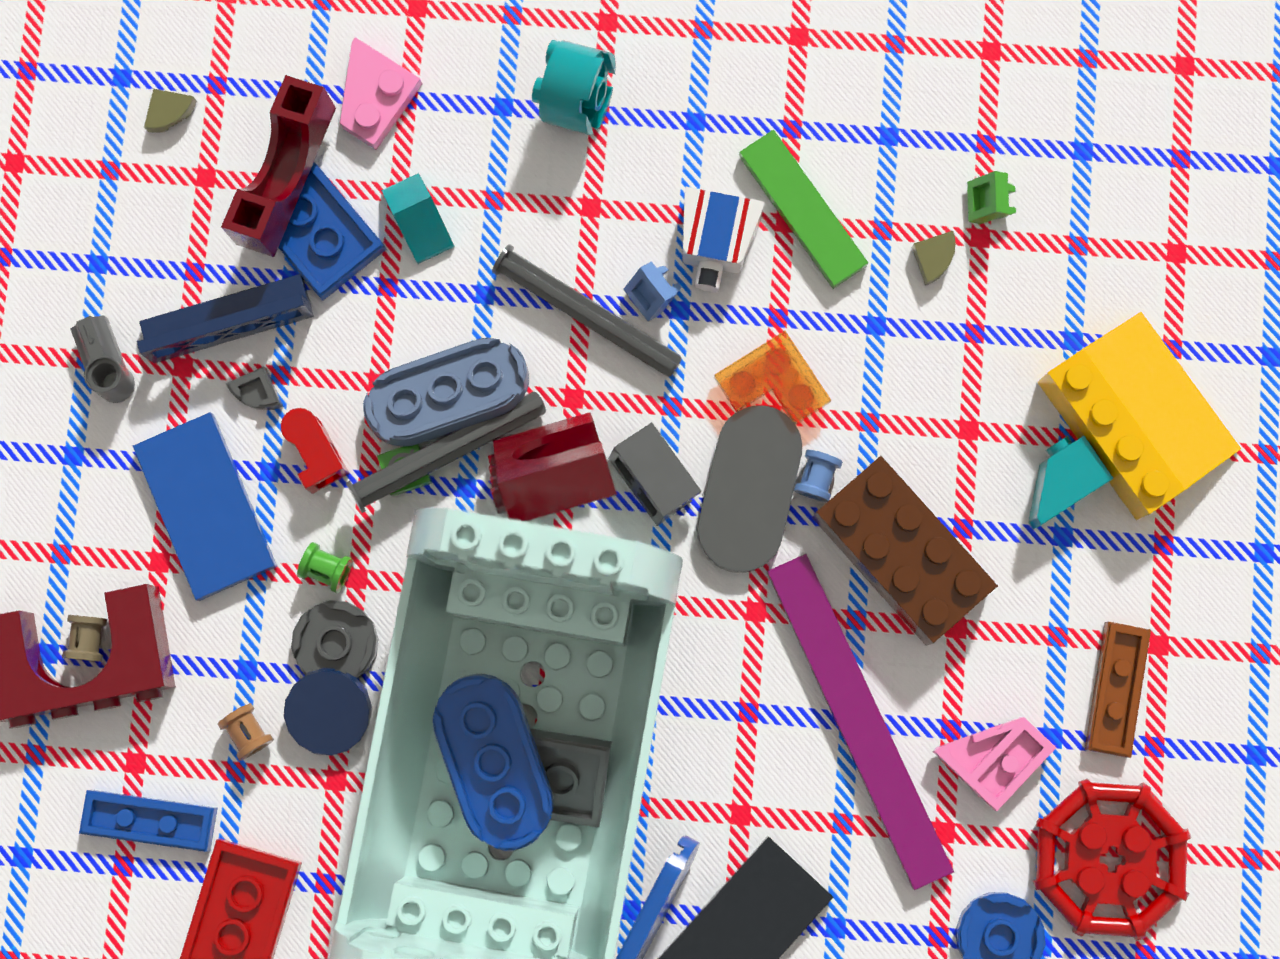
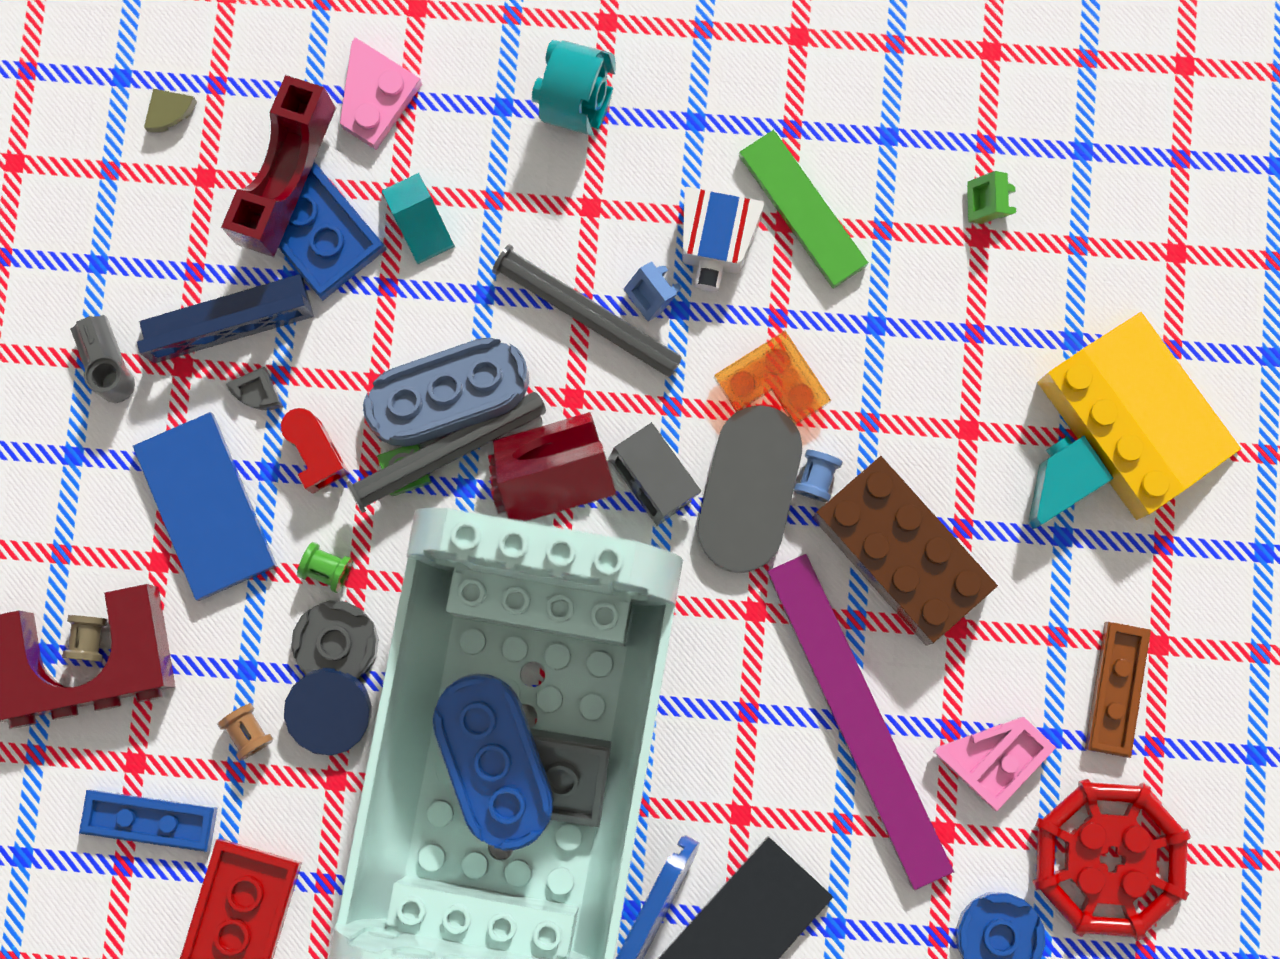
olive tile [912,231,956,286] -> none

